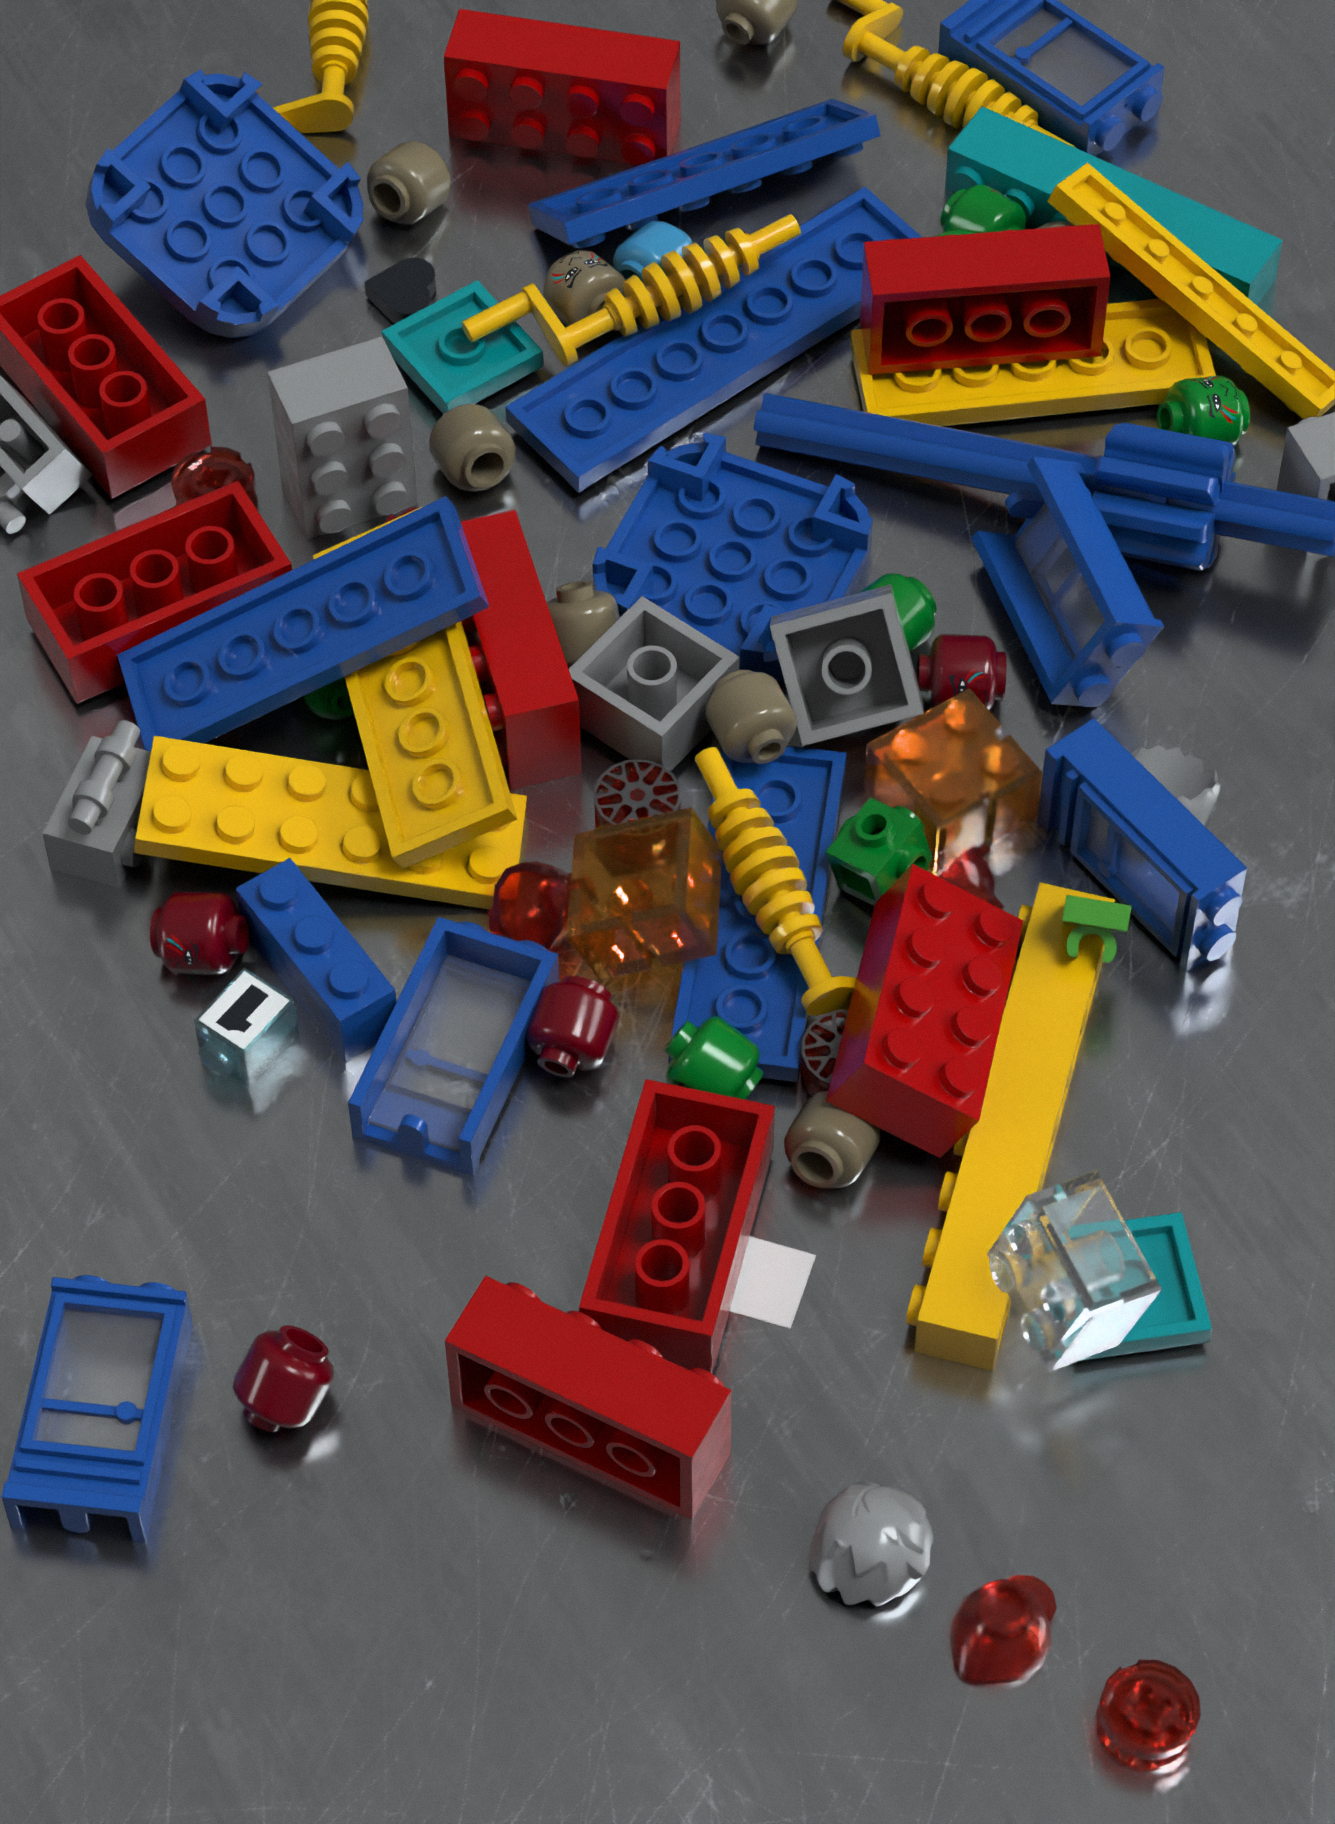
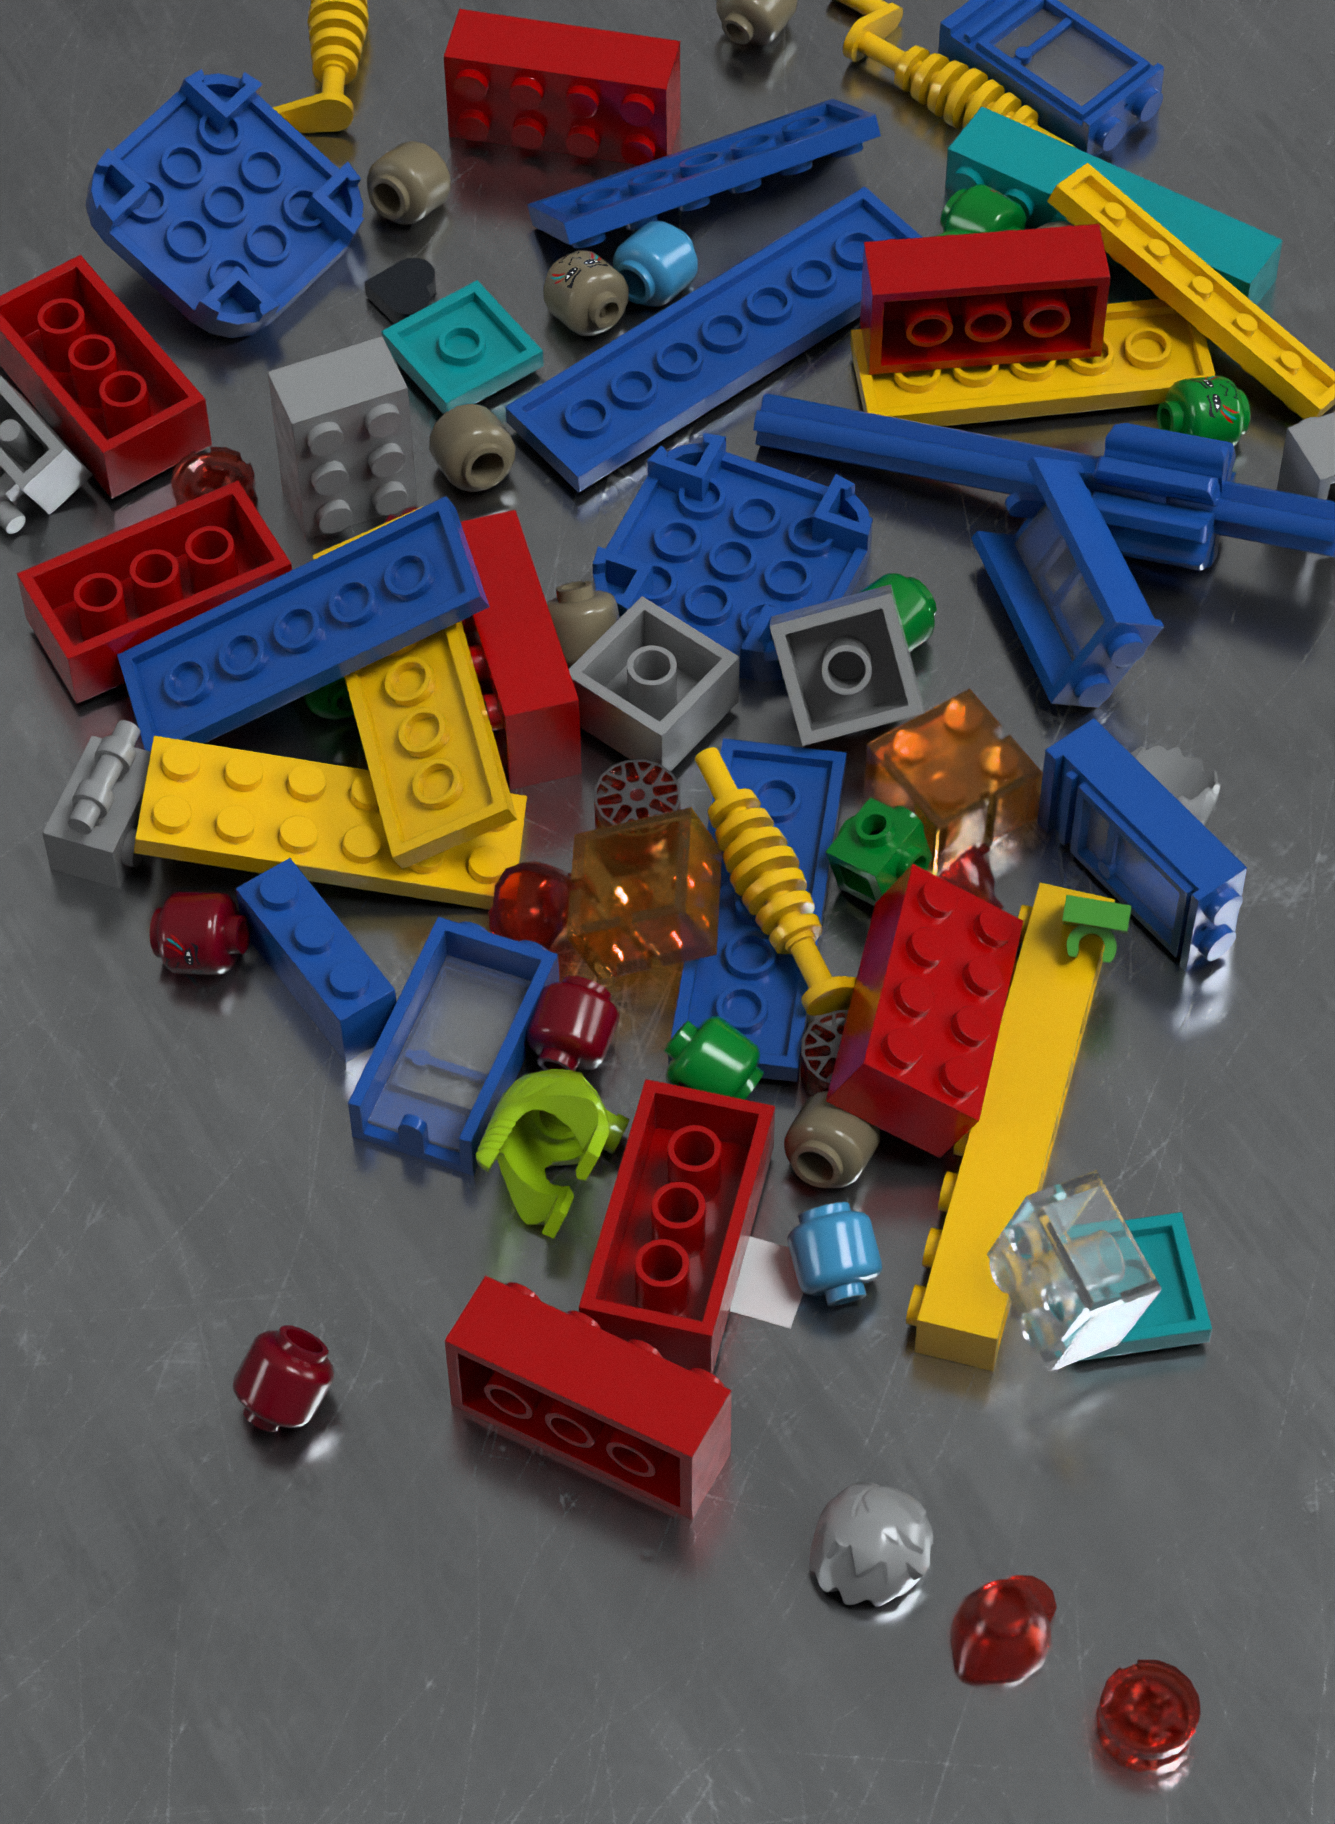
blue door [1,1275,193,1543] -> none
brick [194,968,299,1088] -> none
yellow piece [461,214,801,366] -> none
dark tan head [705,670,797,764] -> none
dark red head [916,634,1007,715] -> none
none -> lime piece [475,1069,630,1239]
none -> dark azure head [787,1202,882,1306]

